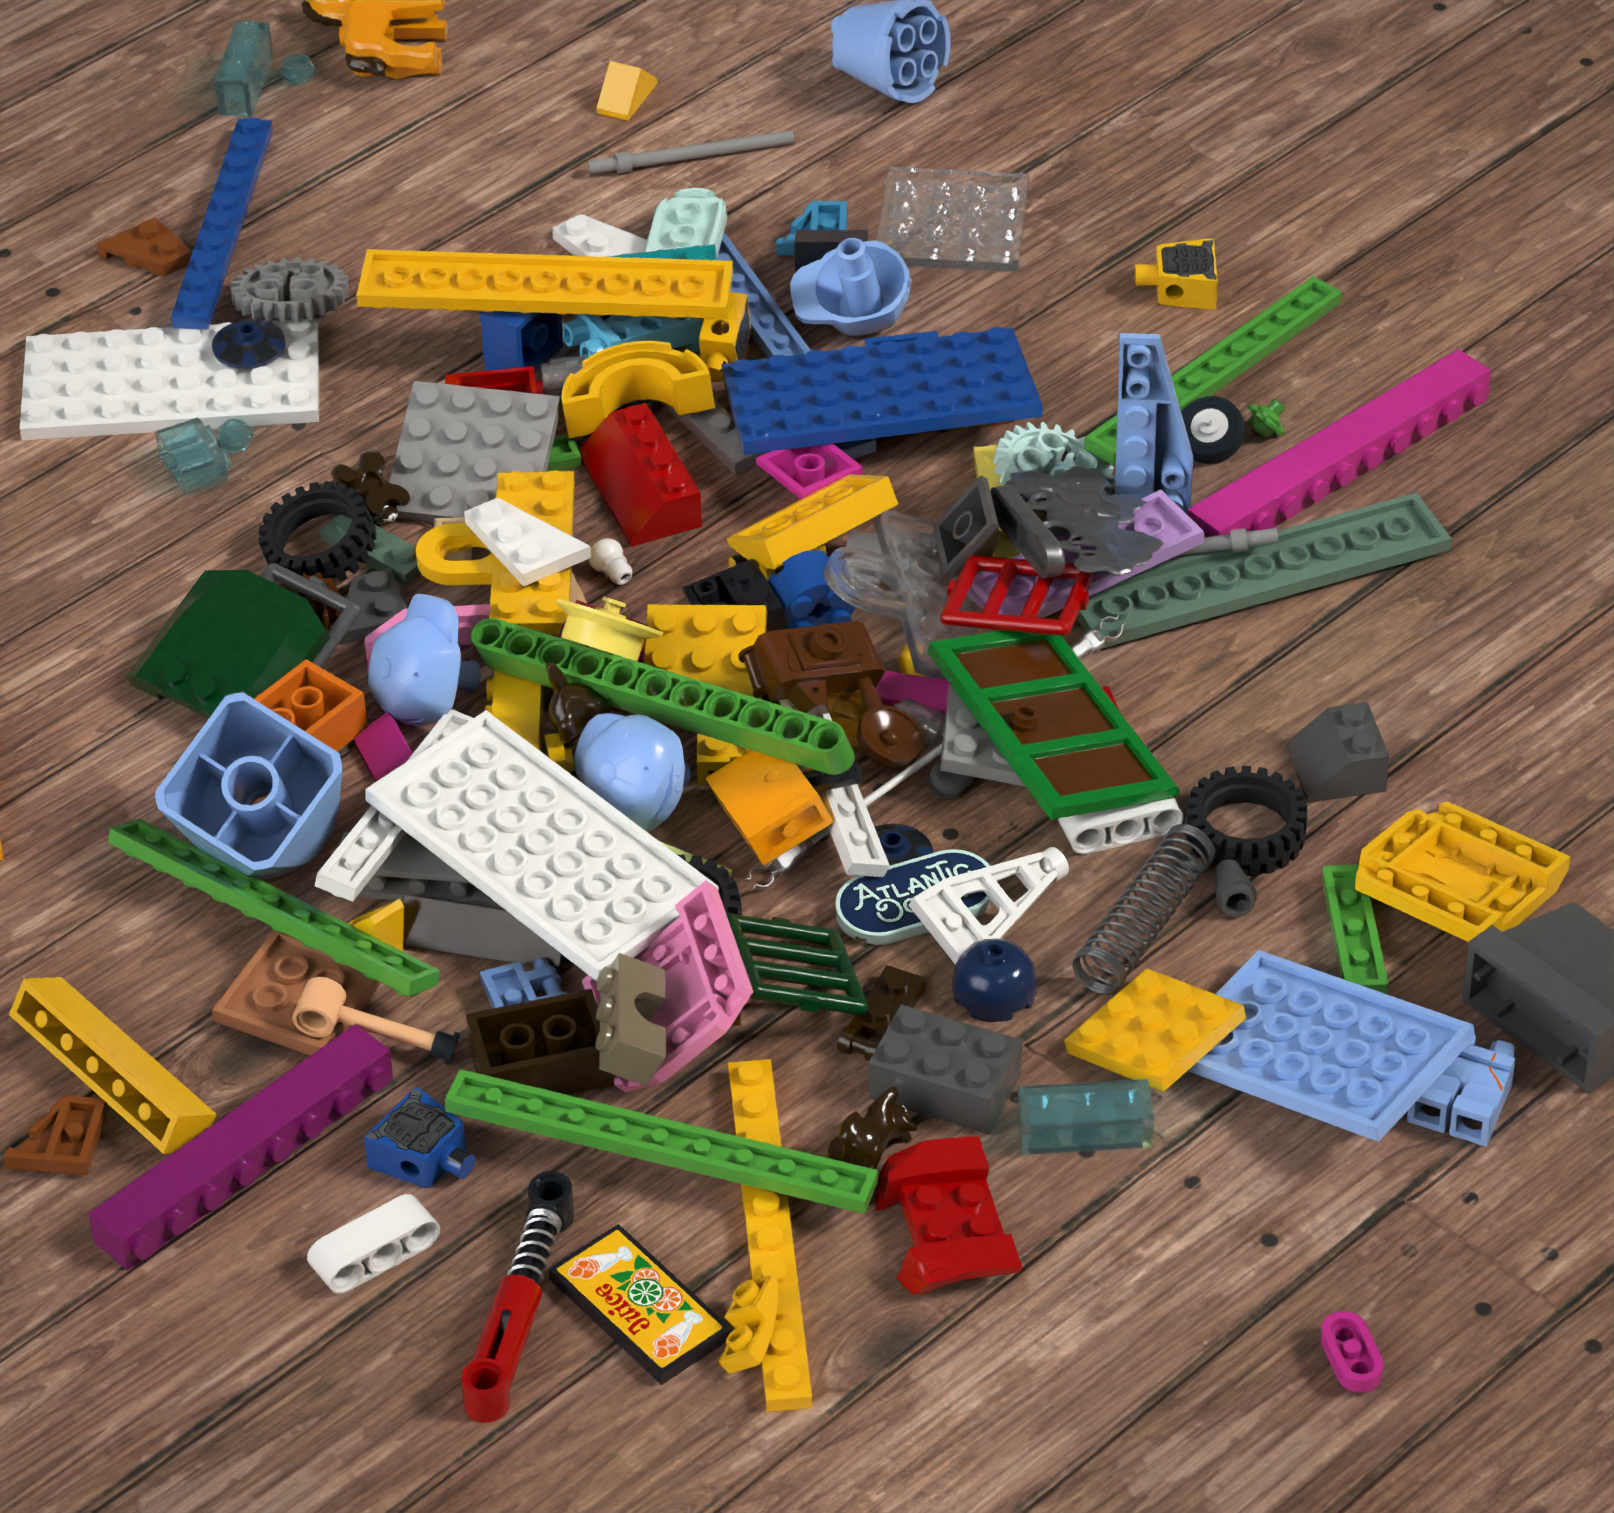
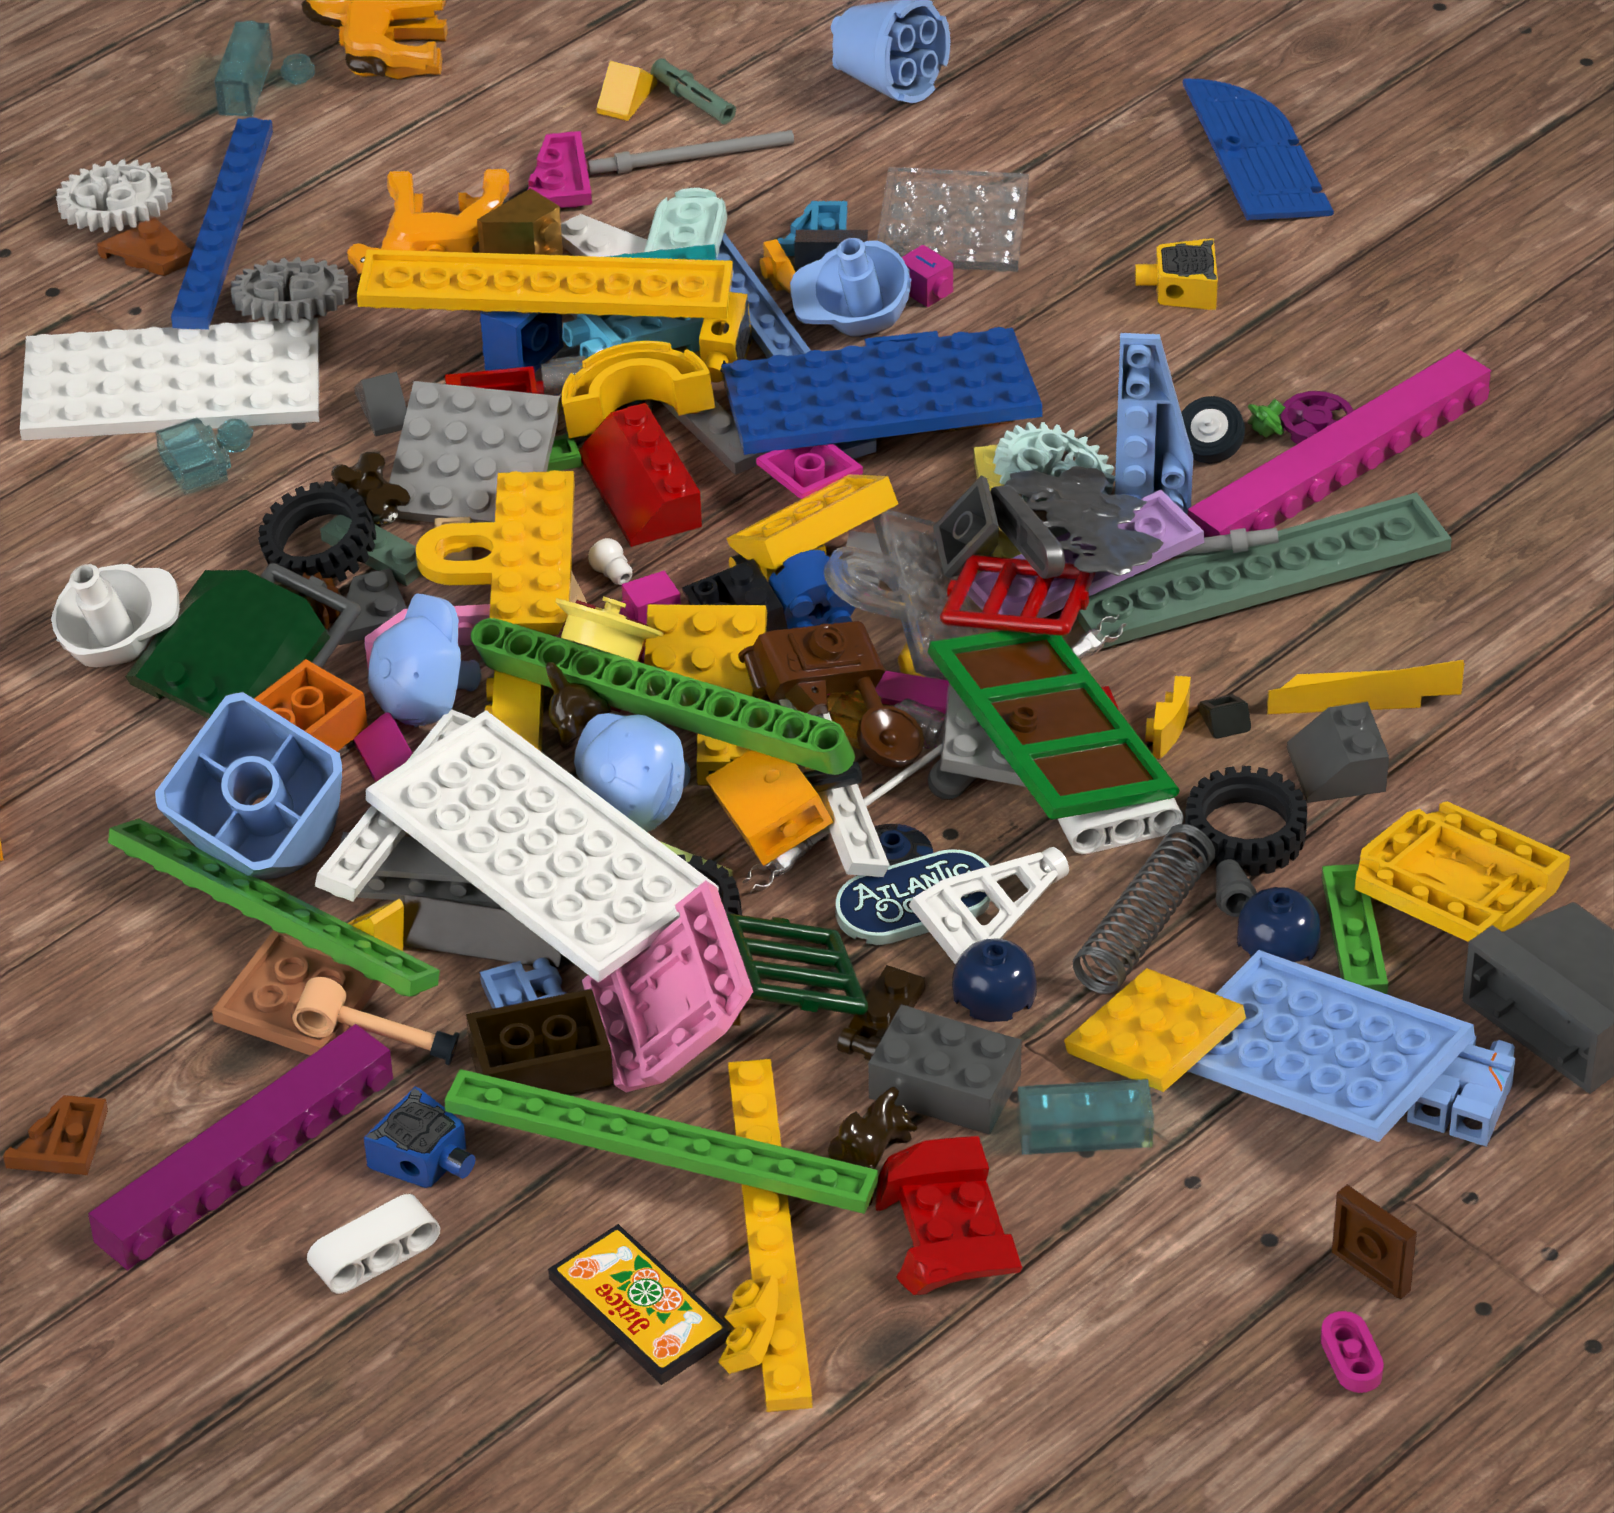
yellow brick [9,977,217,1154] -> none
dish [212,319,286,369] -> none
piece [461,1171,574,1423] -> none
white wing [464,498,591,587] -> none
yellow plate [544,733,575,772] -> none
dark tan arch [595,953,666,1086] -> none
bright green plate [1084,276,1342,466] -> none
none -> white piece [51,564,179,667]
none -> white gear [56,160,172,232]
none -> light orange animal [347,169,510,282]
none -> dark grey slope [354,372,407,437]
none -> pearl gold slope [477,188,563,255]
none -> dark pink wing [528,131,592,208]
none -> dark pink brick [620,571,681,624]
none -> sand green pin [651,58,736,125]
none -> light orange plate [759,239,795,294]
none -> dark pink brick [901,245,953,308]
none -> yellow slope [1145,676,1191,759]
none -> blue door [1183,79,1334,220]
none -> pearl dark grey slope [1197,694,1251,738]
none -> dark blue cylinder [1237,887,1321,962]
none -> yellow wedge [1267,660,1465,714]
none -> magenta piece [1280,391,1354,444]
none -> reddish brown tile [1332,1184,1417,1300]

